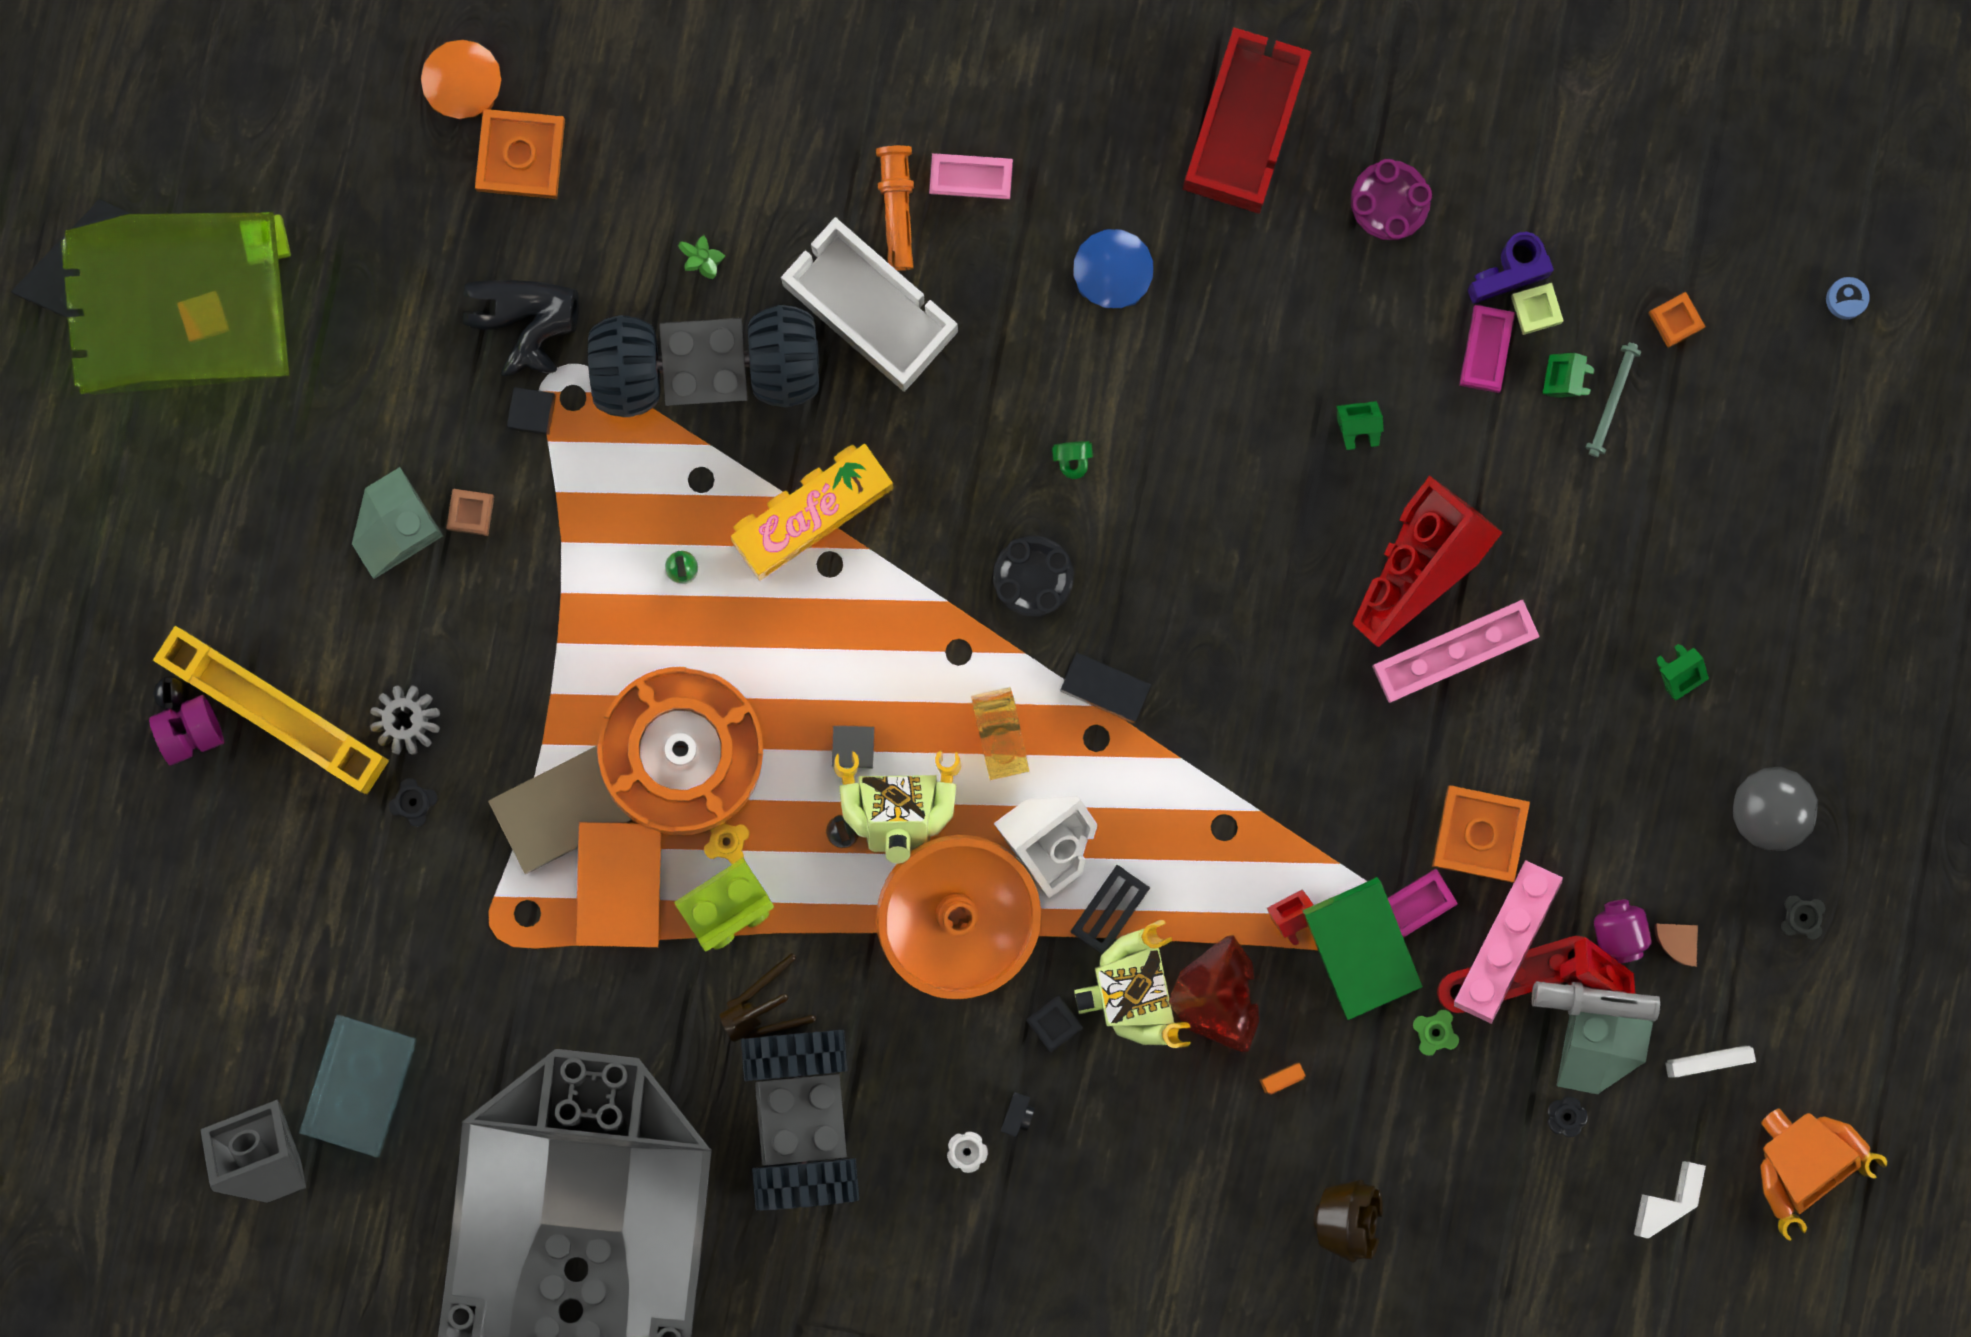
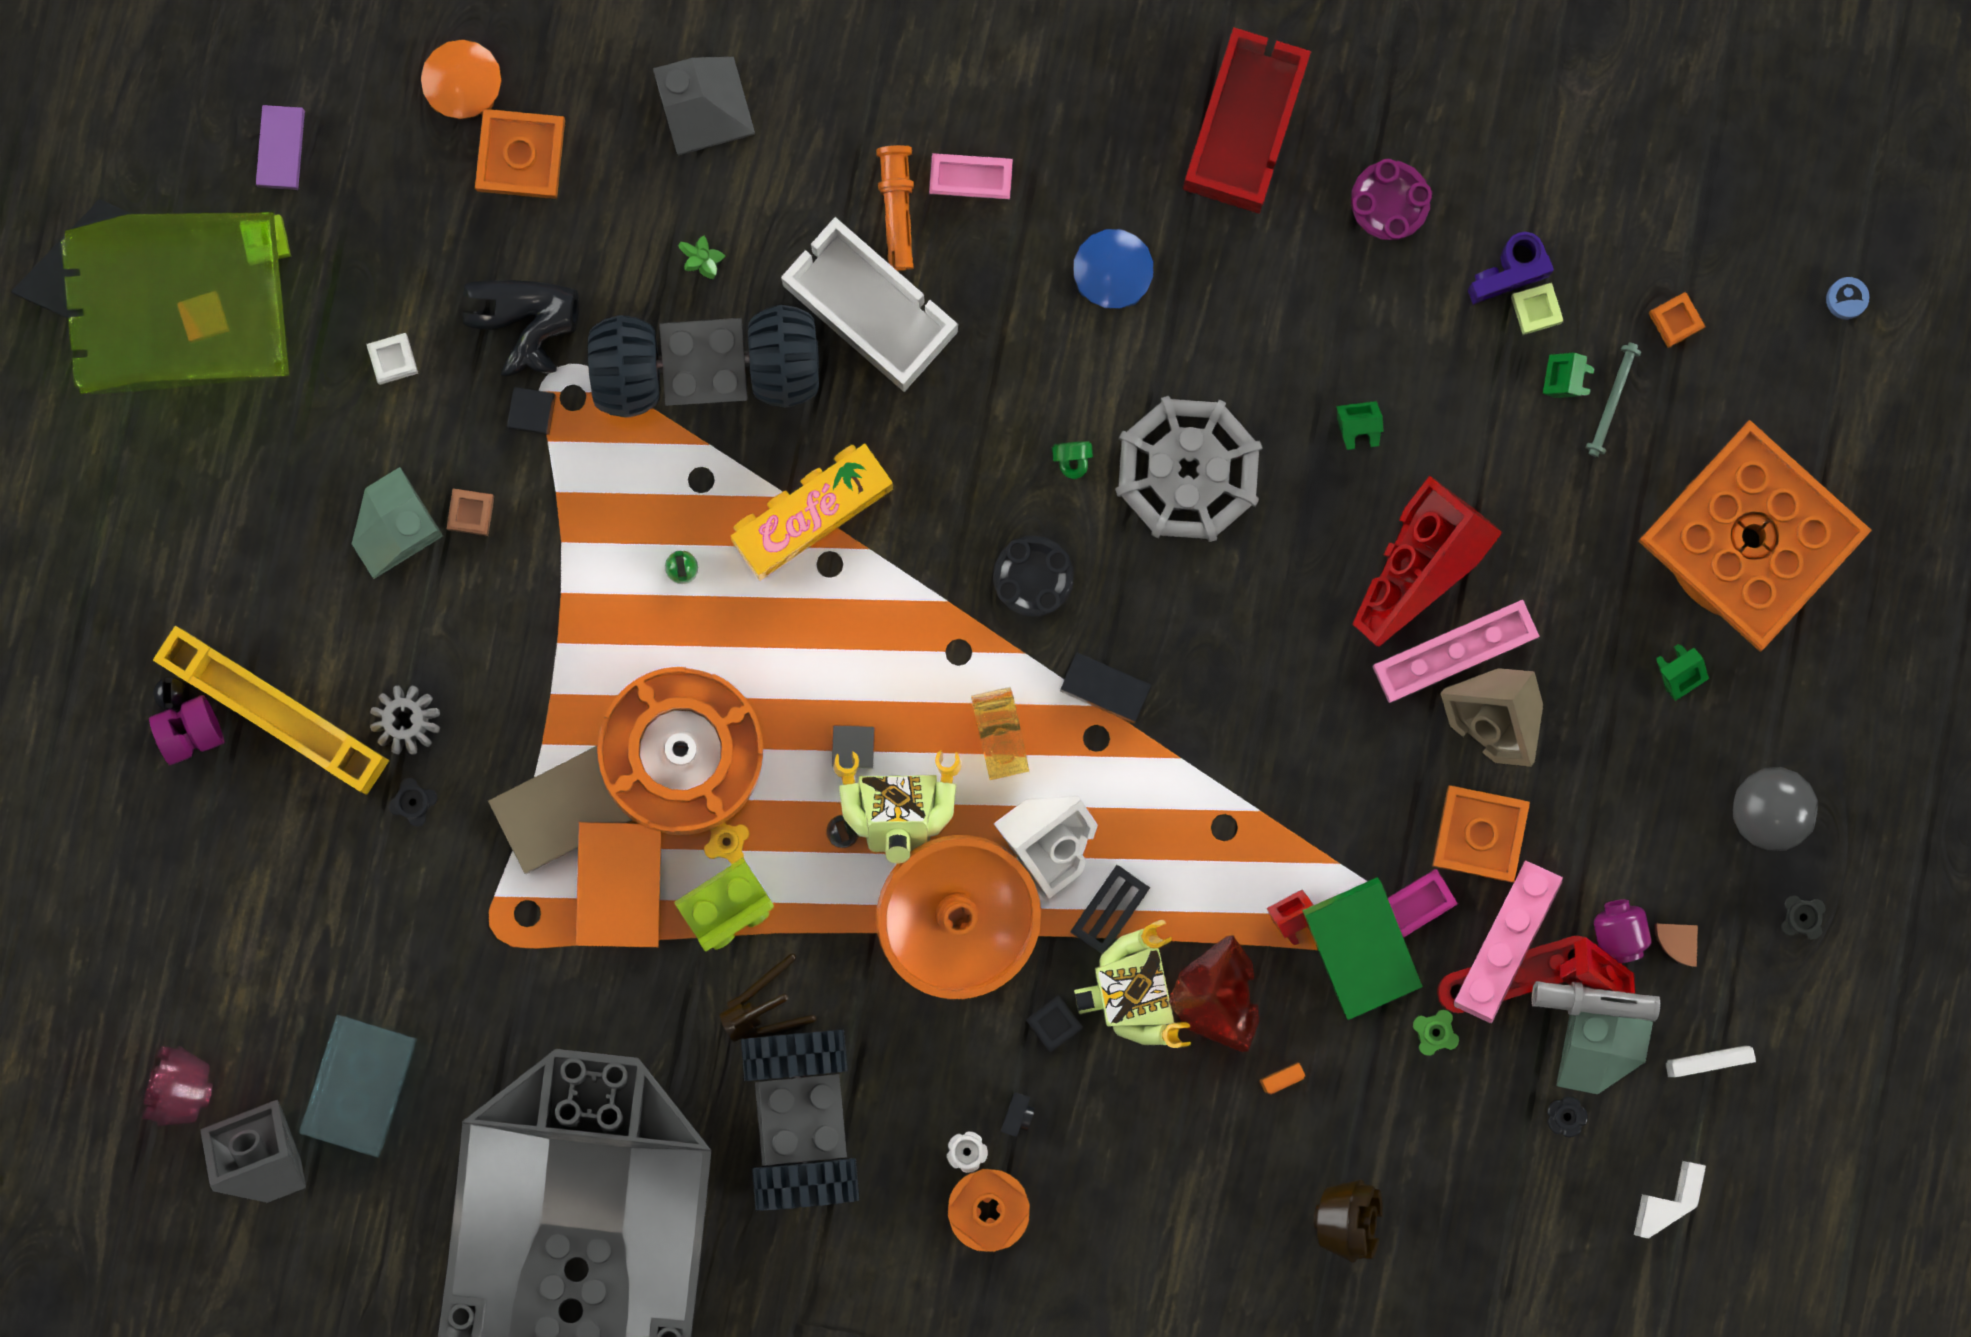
dark pink tile [1459,305,1515,393] -> none
orange torso [1760,1108,1887,1241] -> none
none -> clear pink cone [142,1046,212,1126]
none -> medium lavender tile [256,105,305,190]
none -> white tile [366,333,418,385]
none -> dark grey slope [653,57,755,156]
none -> orange plate [948,1169,1030,1252]
none -> light grey plate [1115,396,1263,542]
none -> dark tan slope [1441,668,1543,767]
none -> orange piece [1638,420,1872,651]

